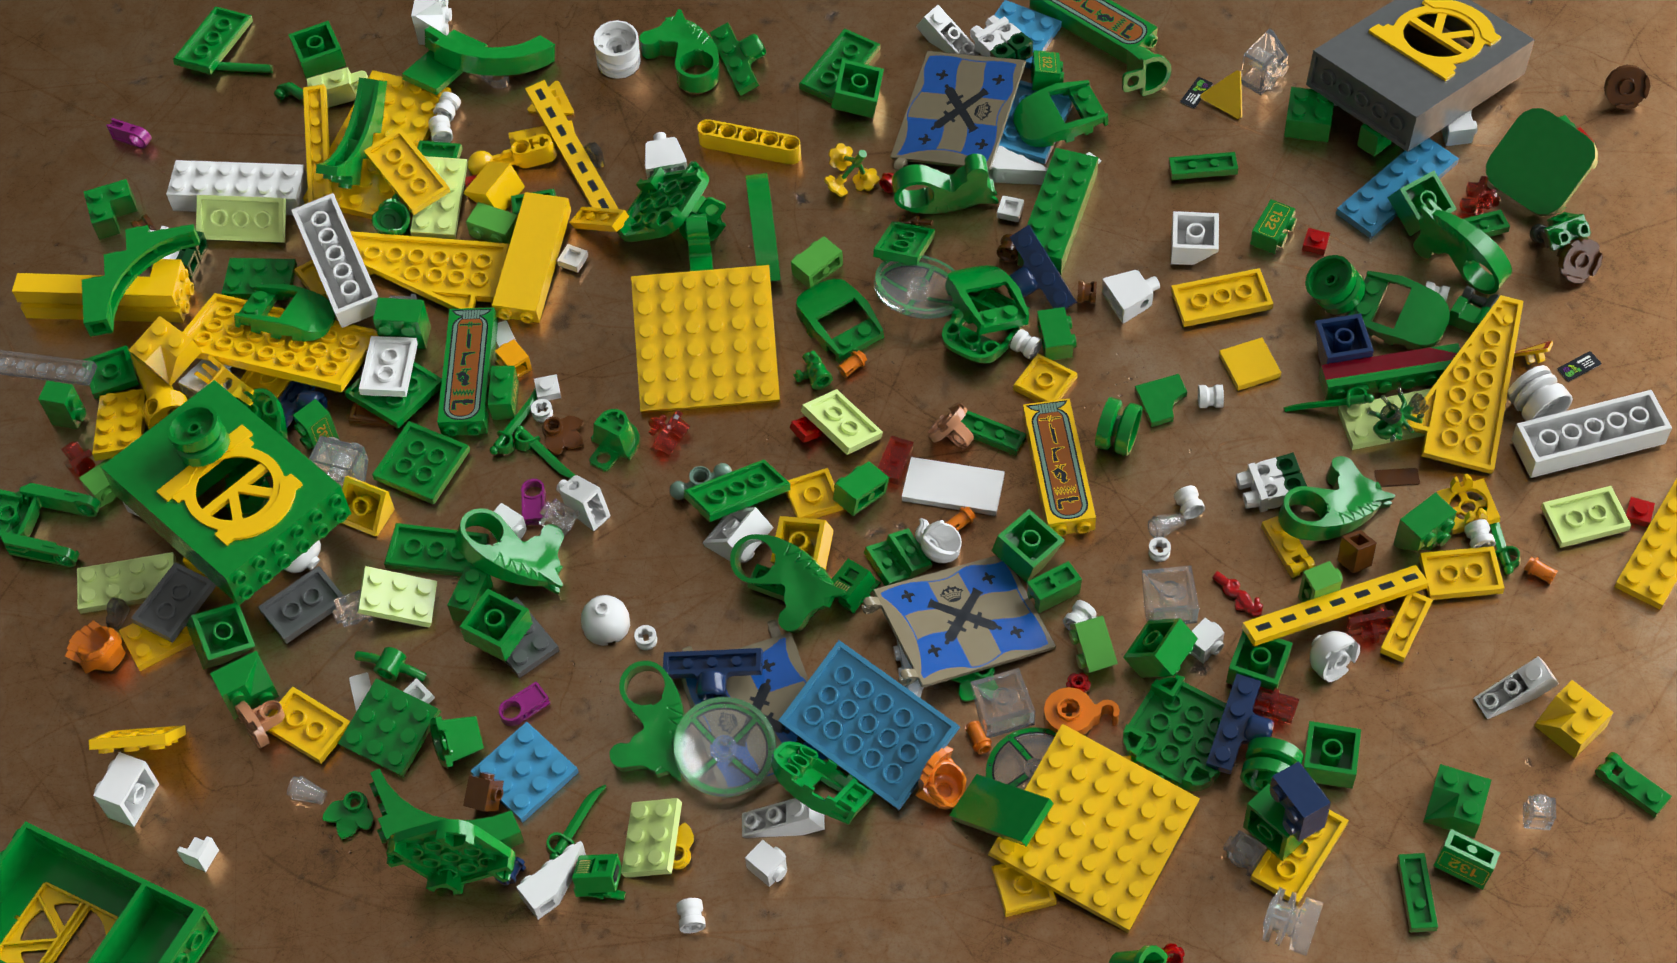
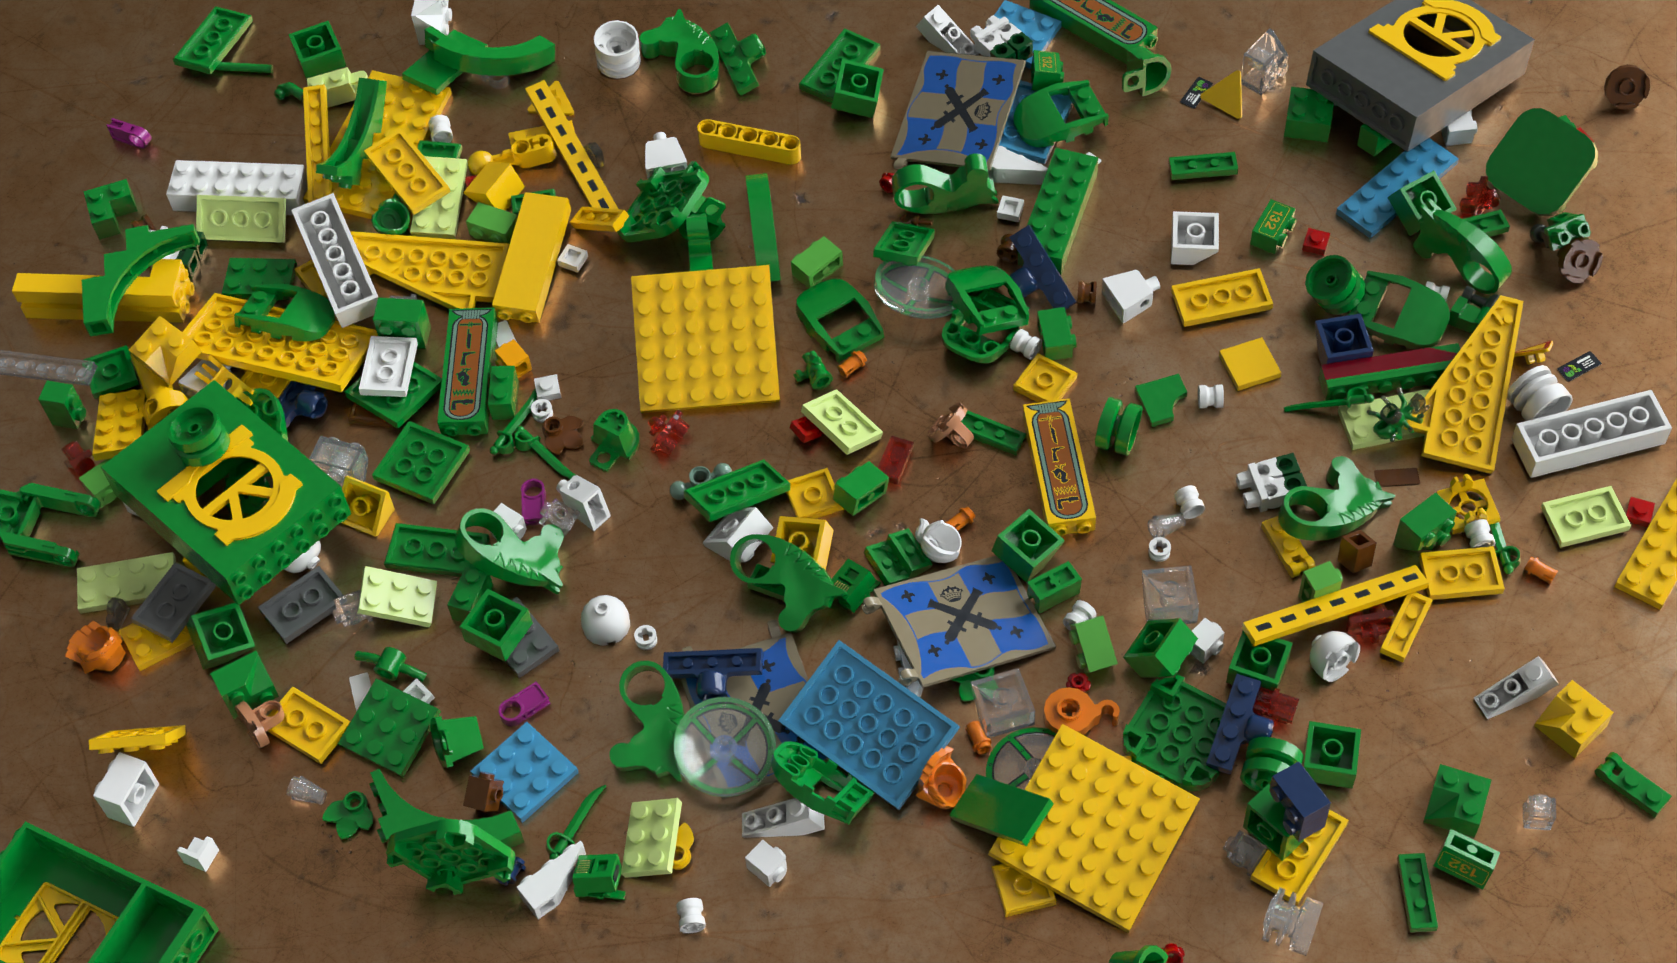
green brick [293,399,339,454] -> none
white wheel [433,92,461,122] -> none
yellow plant [824,143,880,197] -> none
white tile [902,457,1005,516] -> none
red animal [1212,571,1263,617] -> none

